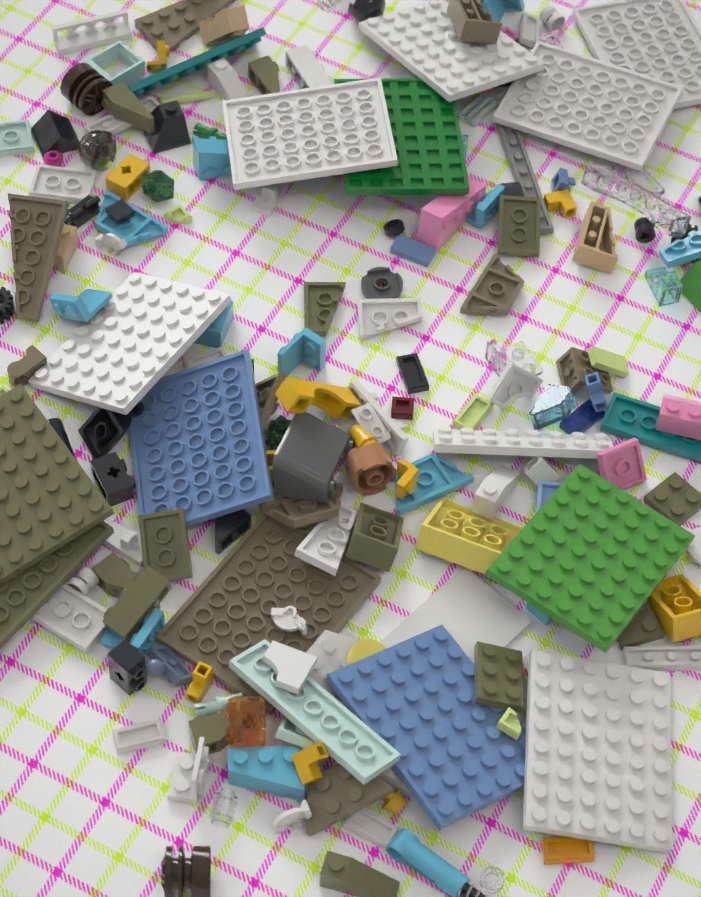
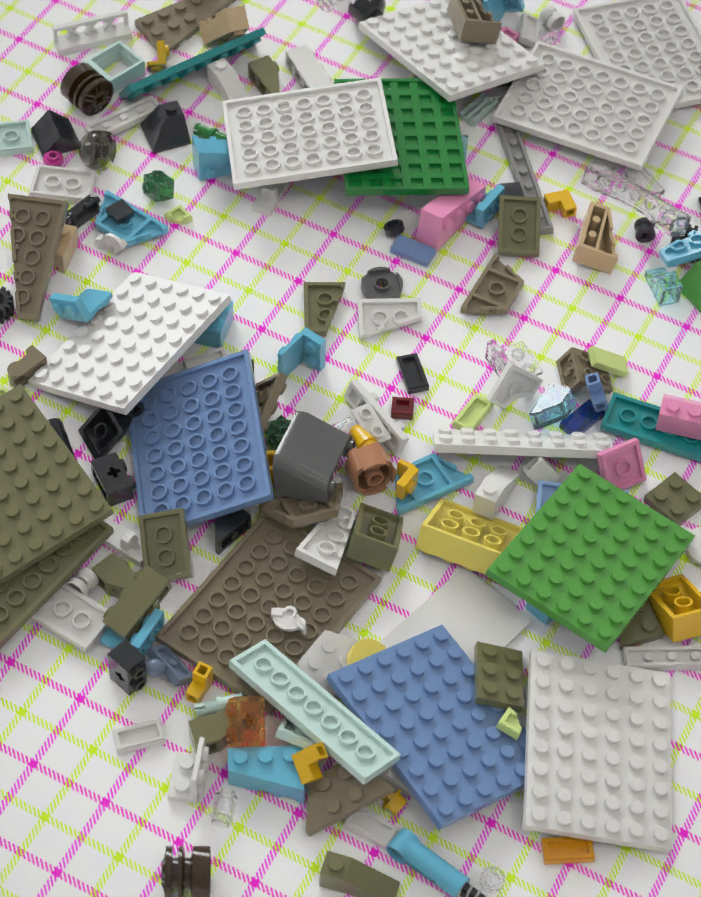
olive slope [101,81,155,133] -> none
yellow brick [105,154,151,201] -> none
yellowish green piece [160,91,212,104] -> none
white tile [263,641,317,695] -> none
white piece [271,799,312,834] -> none
yellow arch [275,377,361,421] -> none
medium blue tile [551,167,575,192] -> none

